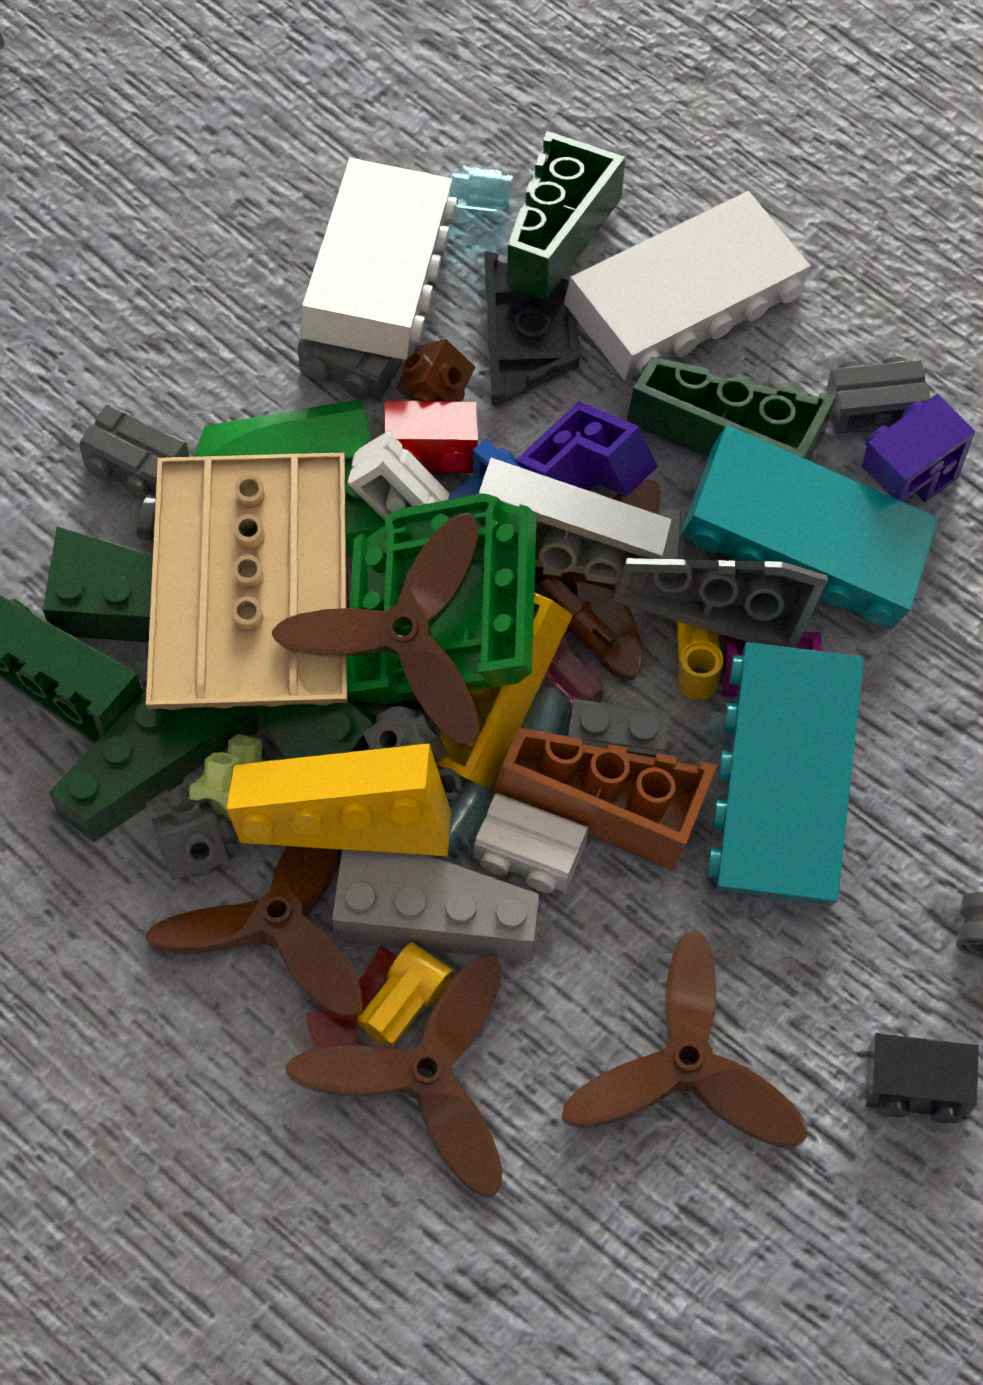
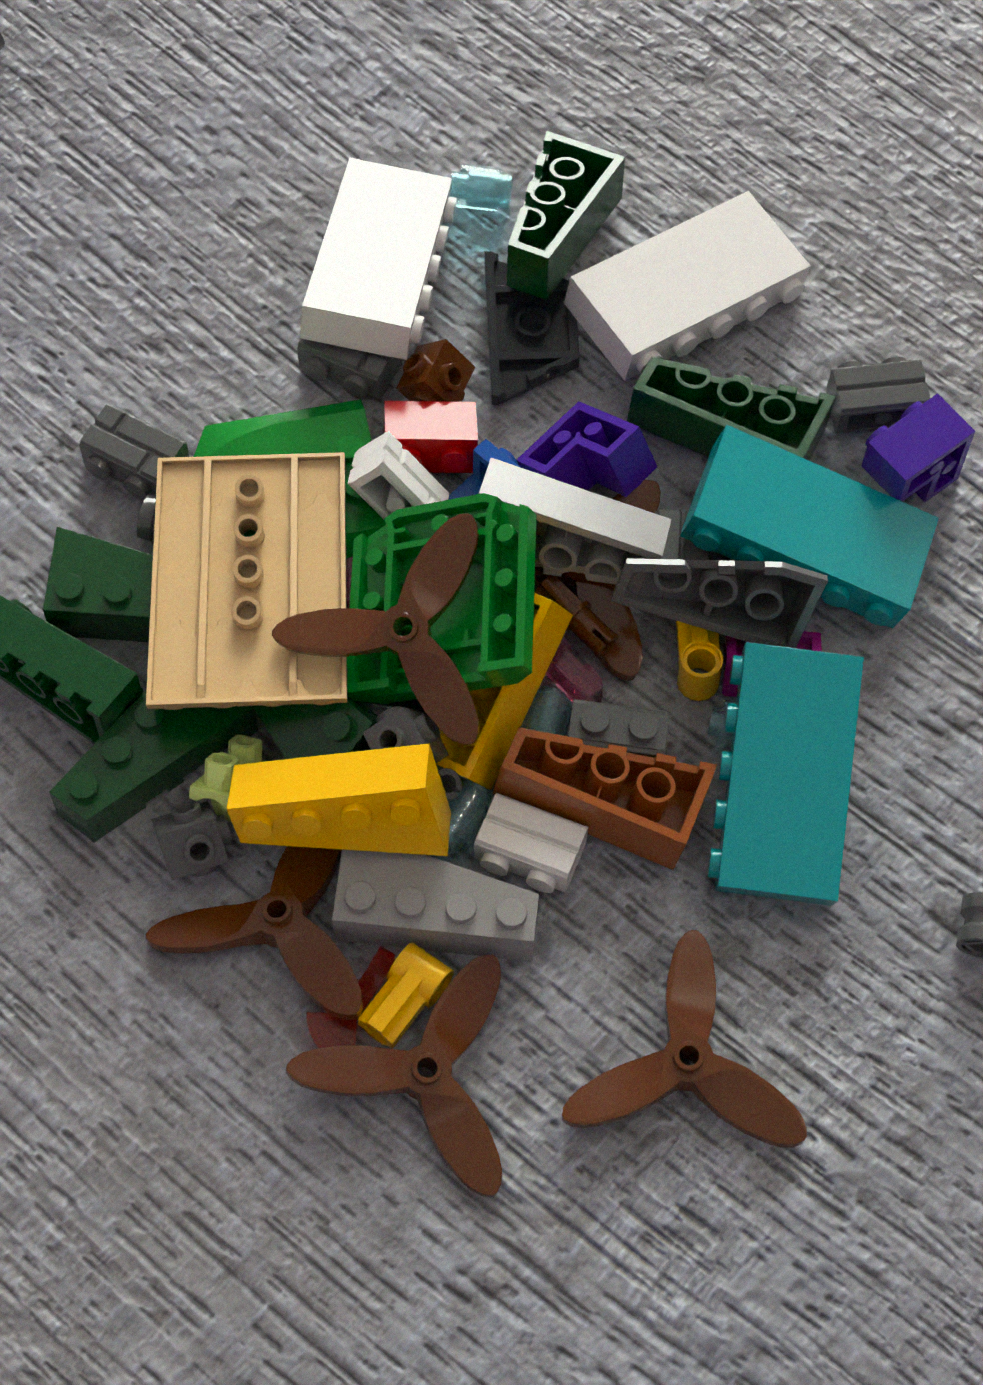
black brick [865,1033,979,1123] -> none

